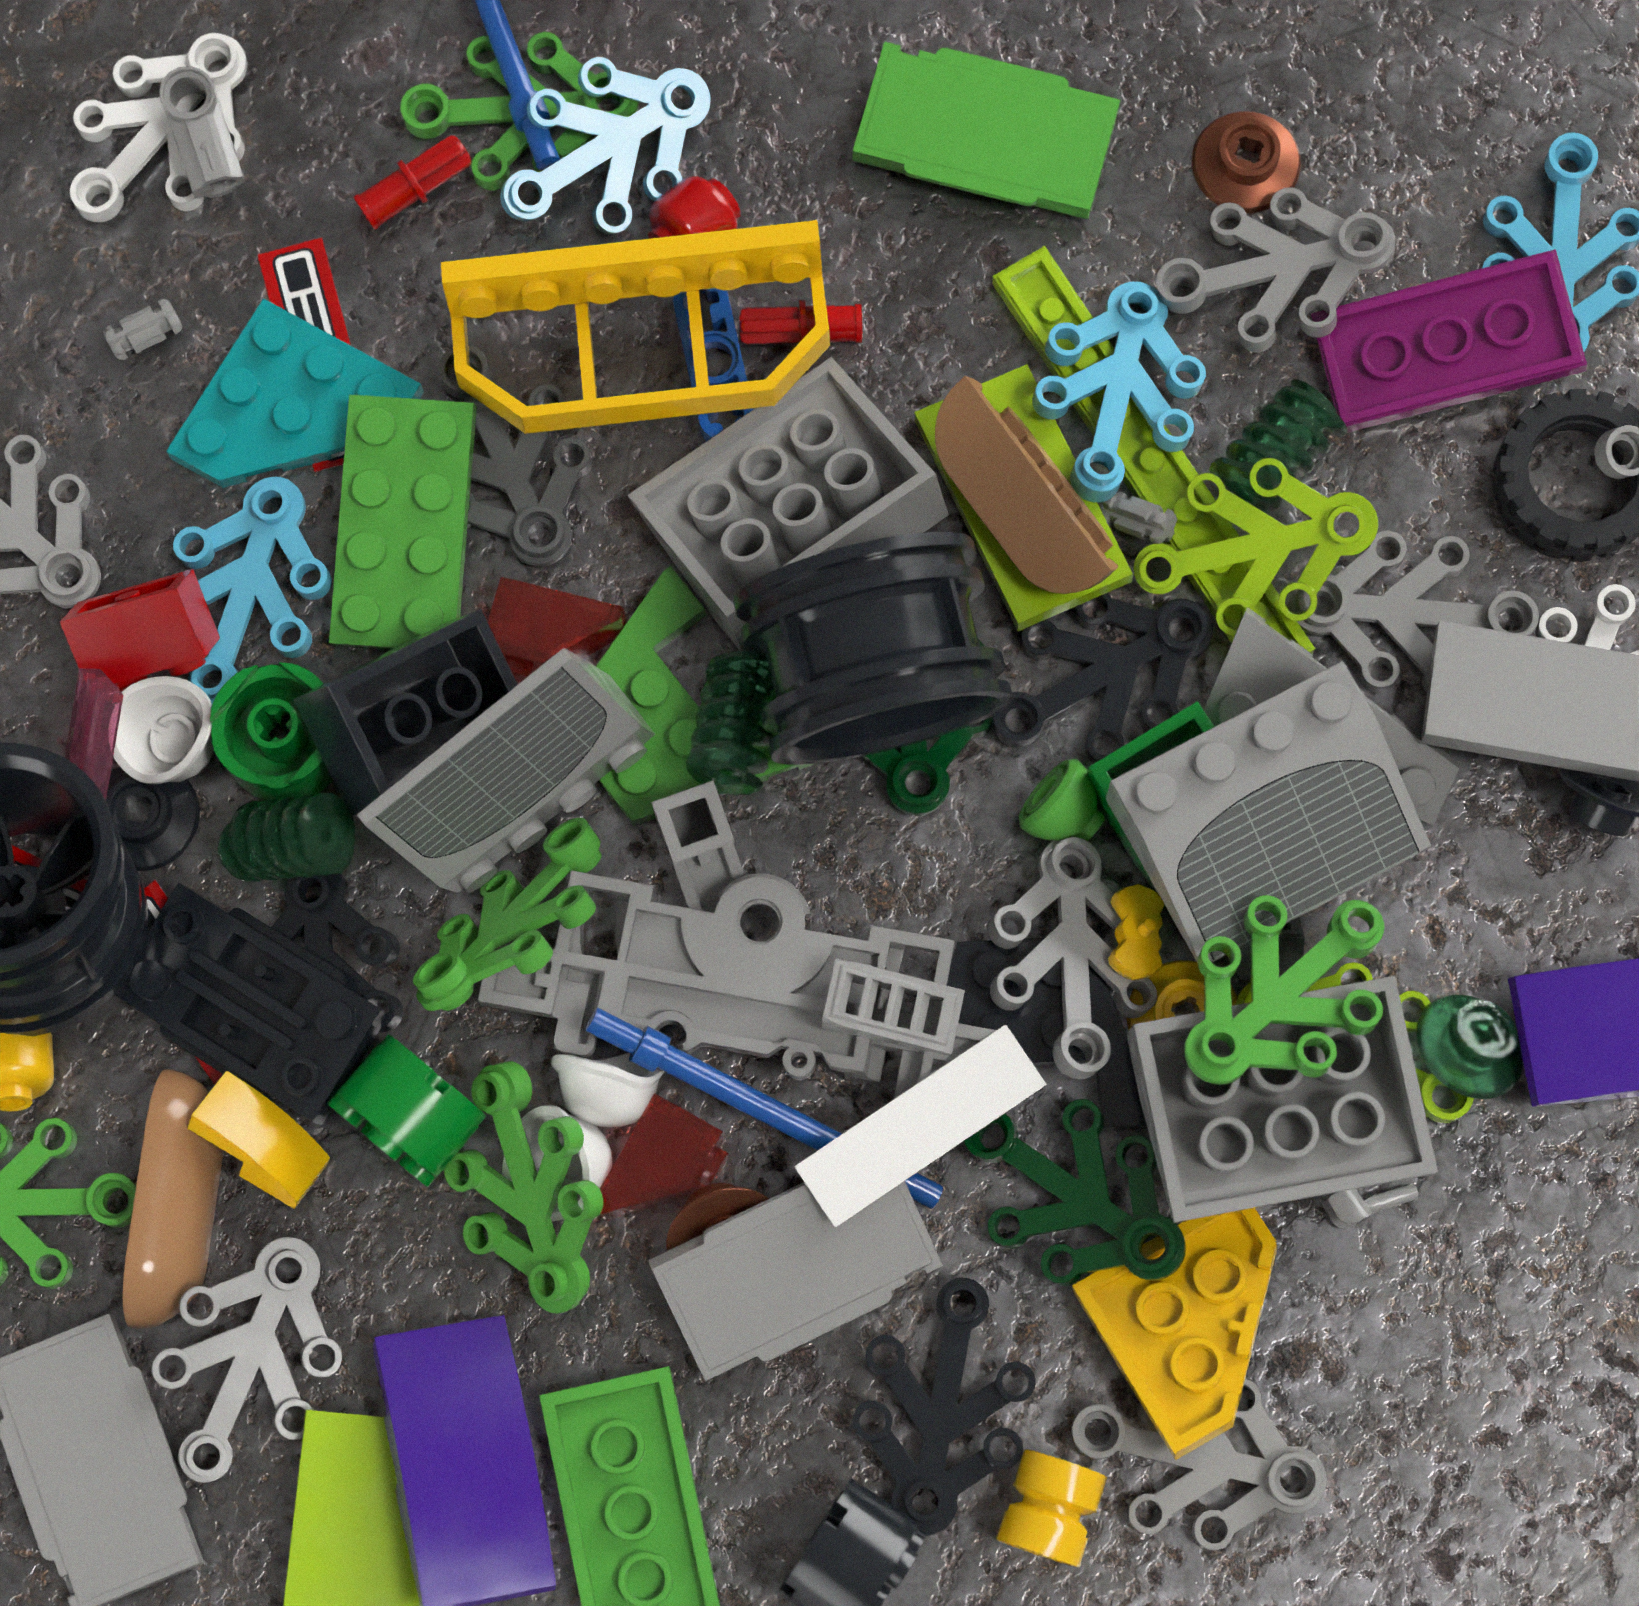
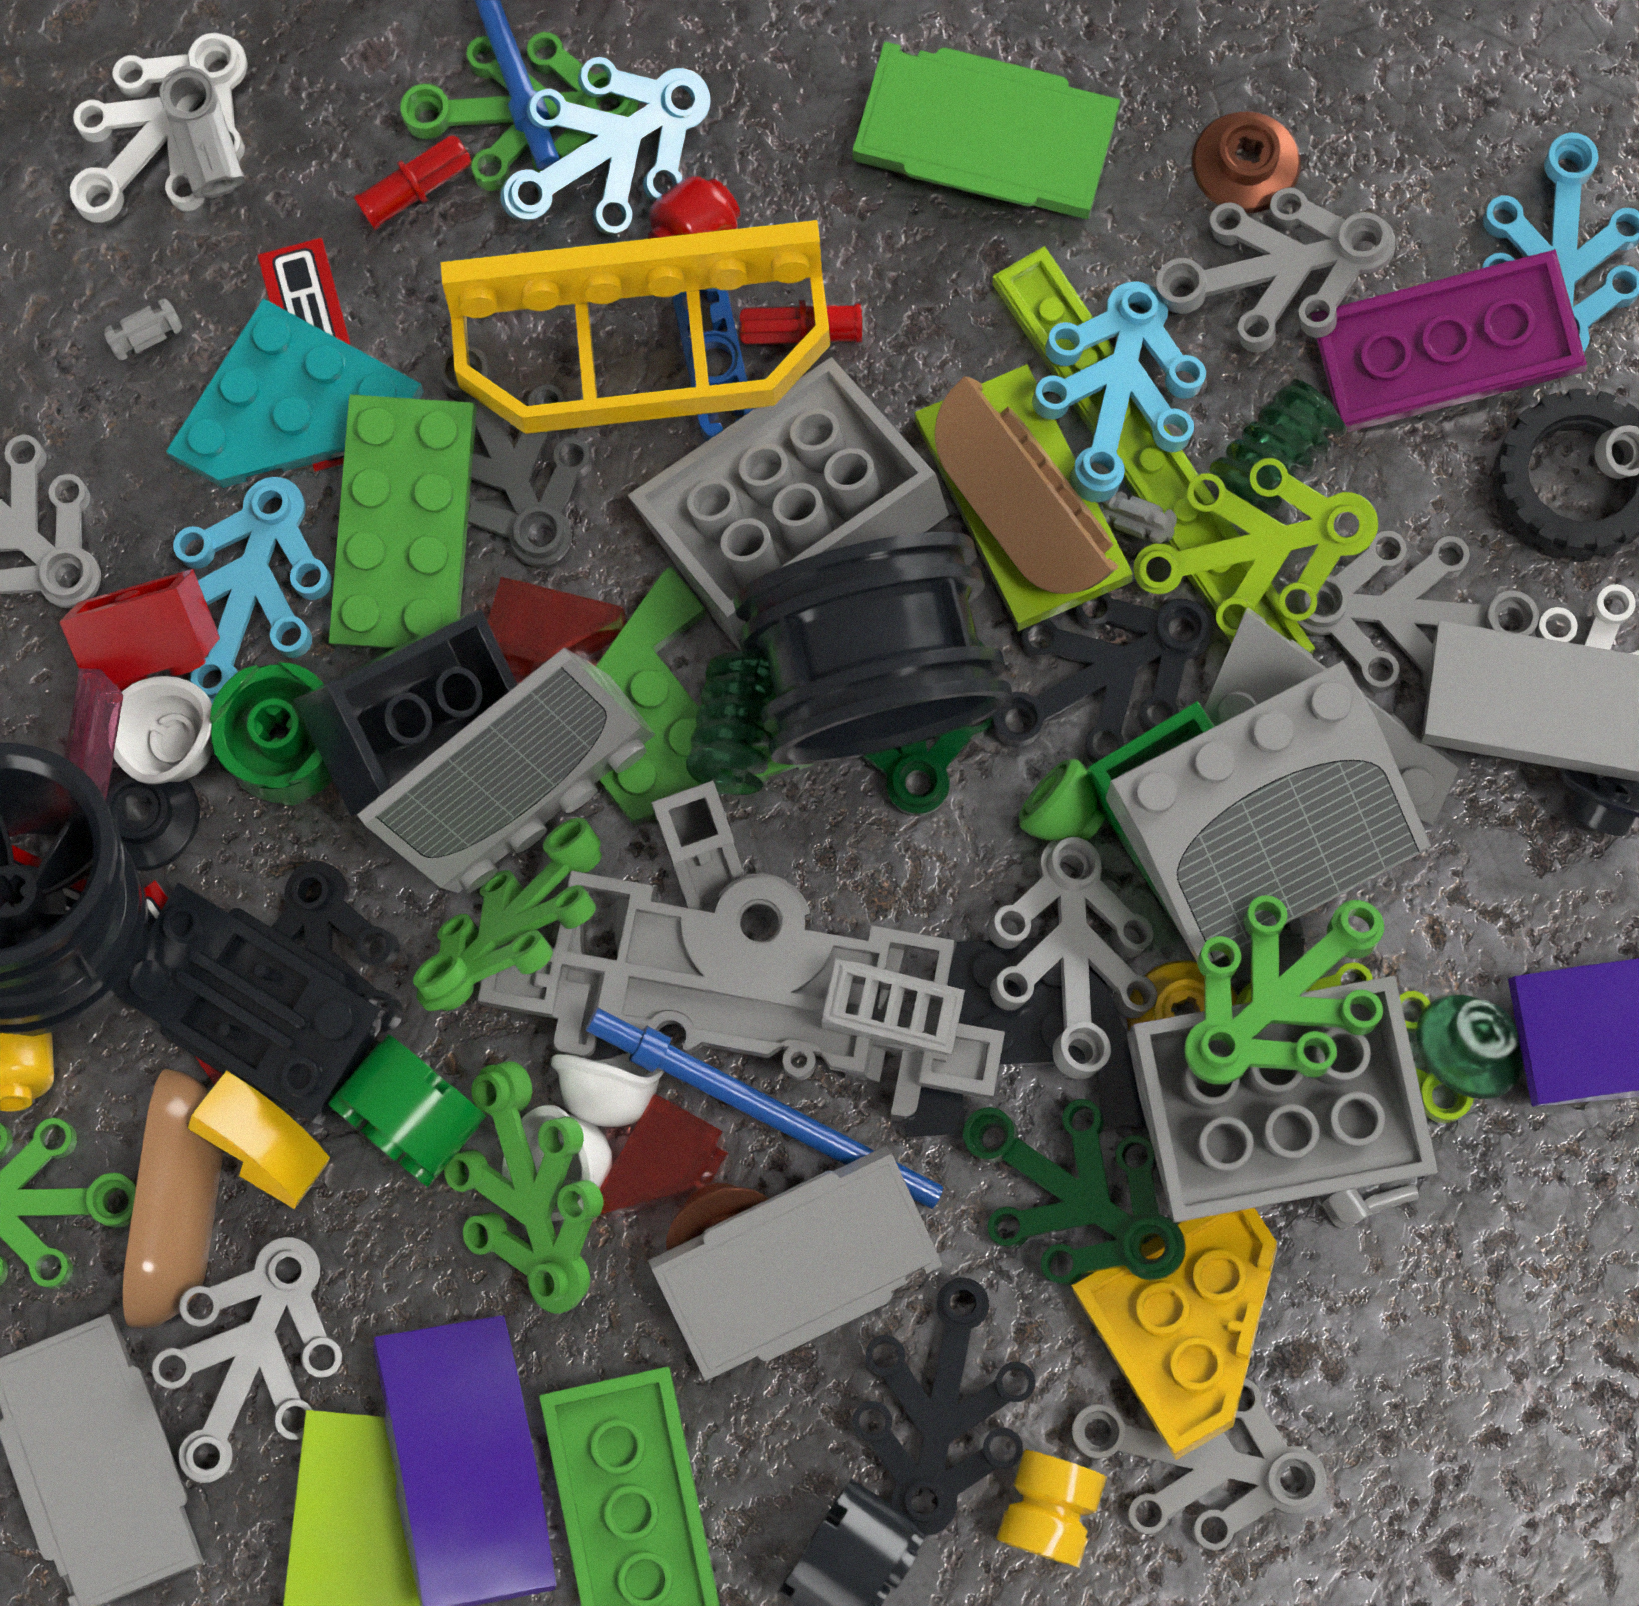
clear green piece [217,793,355,882] -> none
white sticker [794,1025,1047,1228] -> none
yellow piece [1108,884,1164,980] -> none

